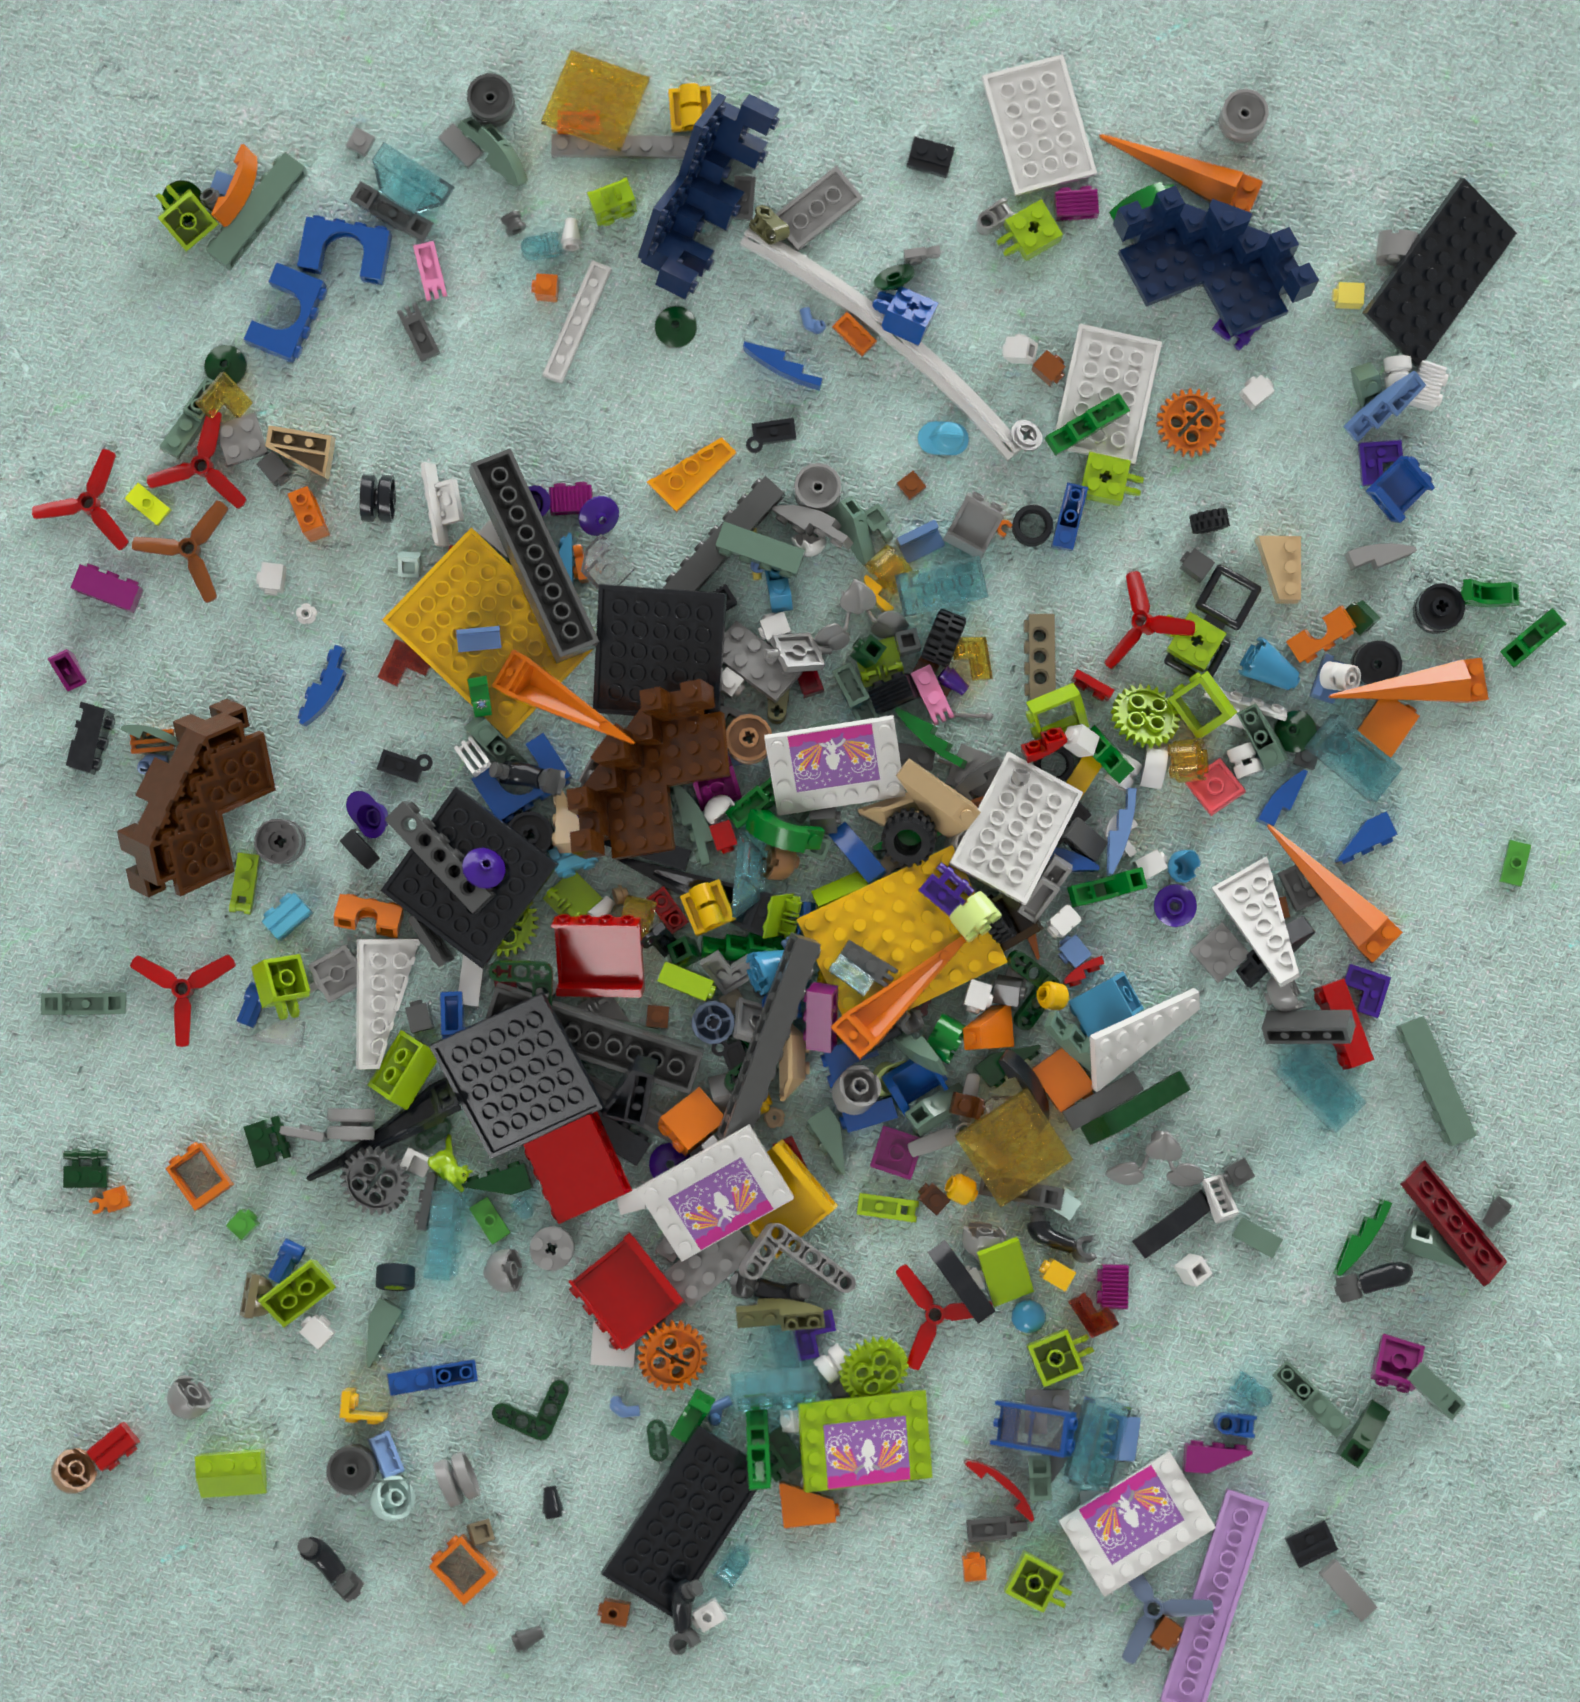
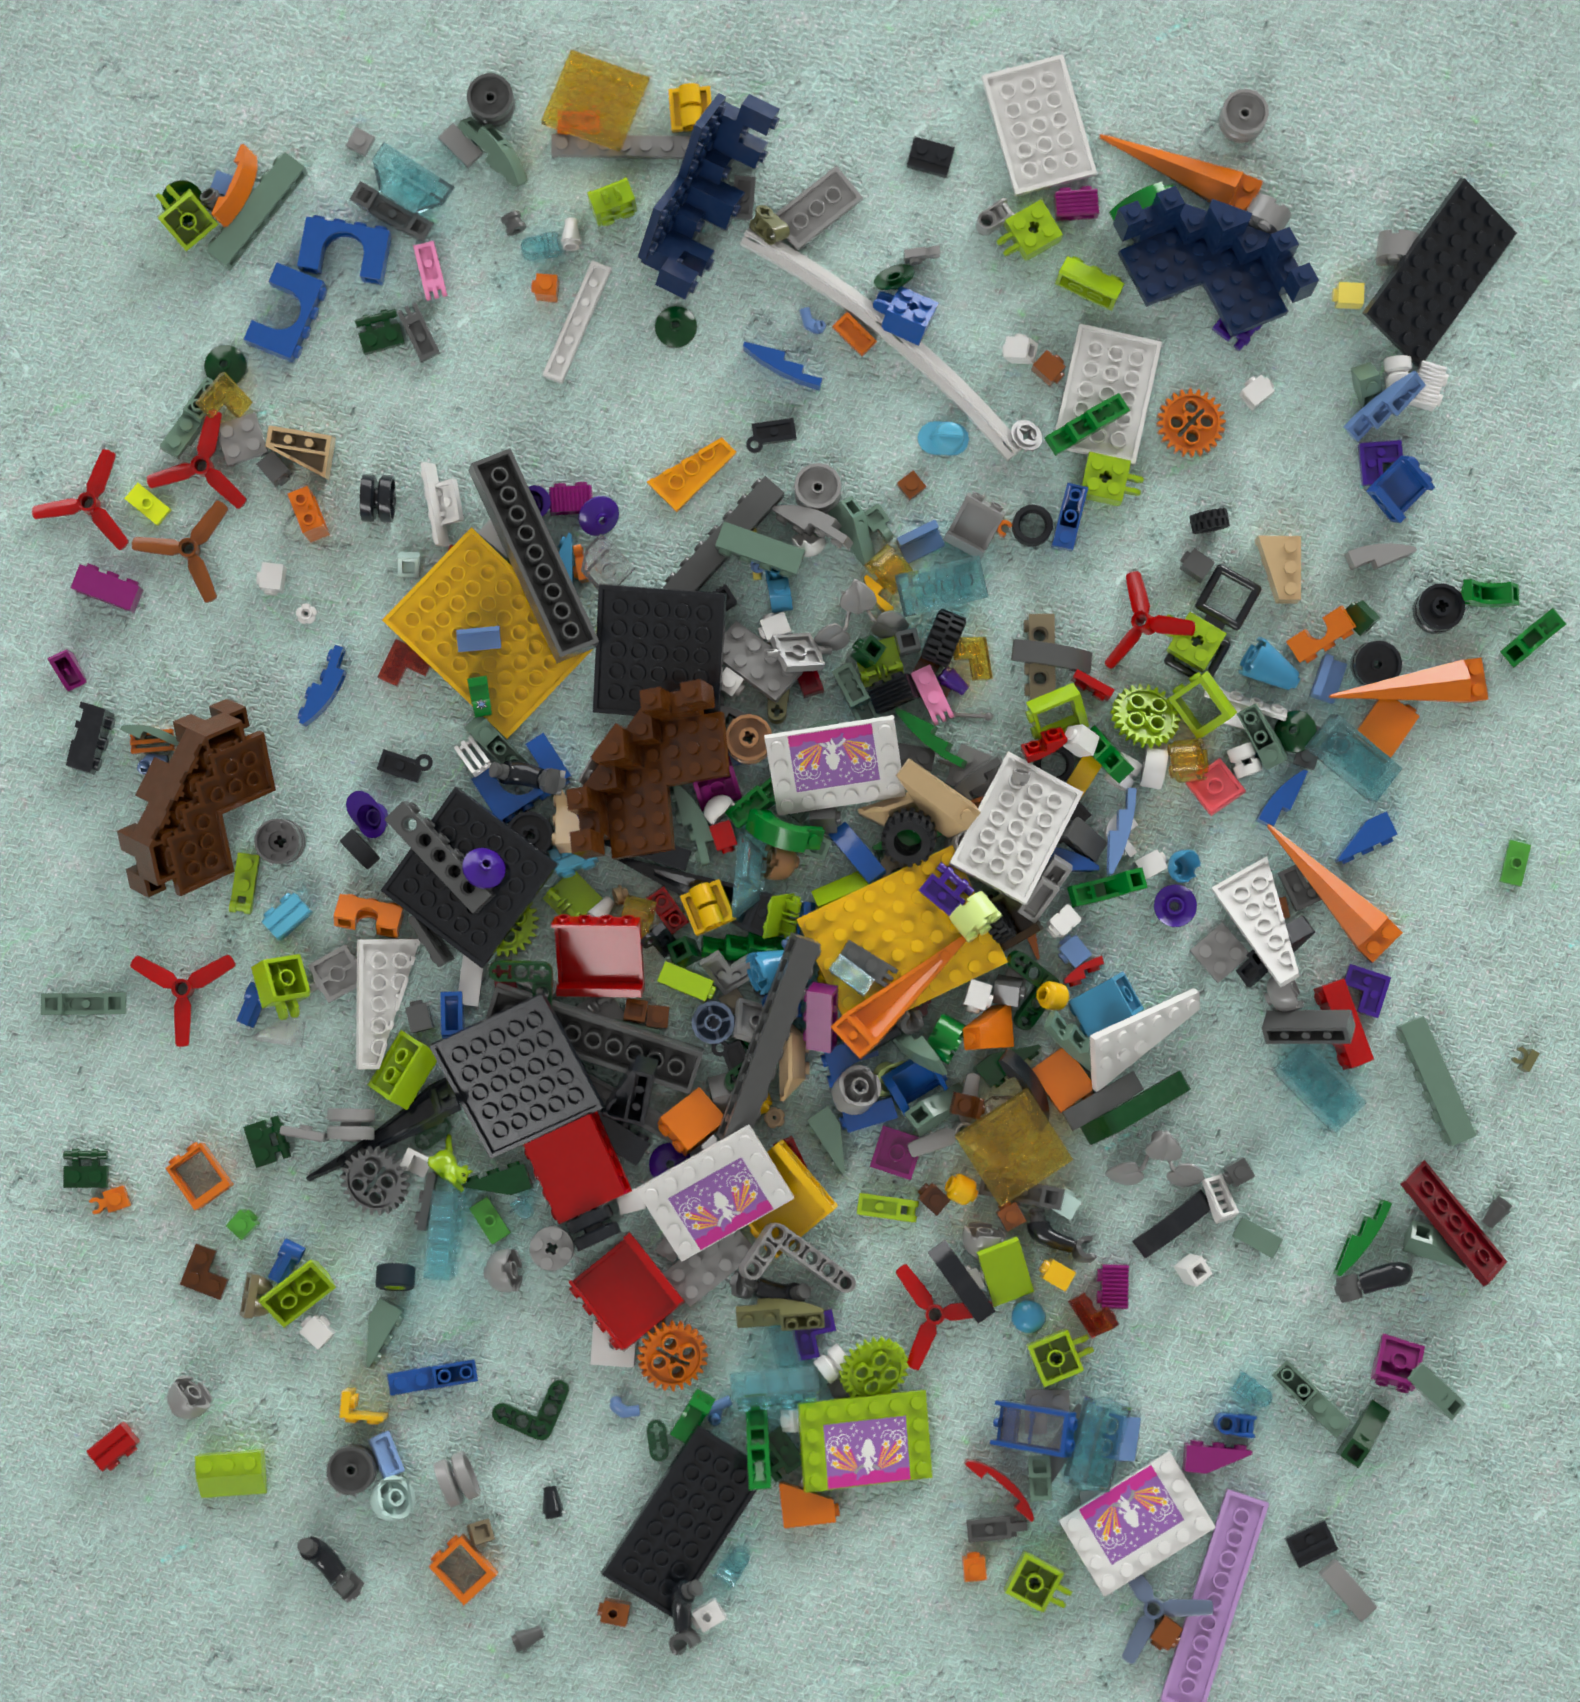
medium nougat cylinder [51,1448,97,1494] -> none
orange plate [492,649,635,744] -> none
white wheel [1320,661,1361,691] -> none
none -> reddish brown plate [180,1243,229,1300]
none -> dark green plate [355,309,405,355]
none -> black wheel [566,1204,621,1251]
none -> dark orange plate [623,998,648,1024]
none -> dark orange brick [995,1200,1026,1232]
none -> dark grey slope [1011,639,1093,674]
none -> lime slope [1055,256,1125,311]
none -> light grey brick [1246,194,1291,234]
none -> olive tile [1511,1047,1540,1072]

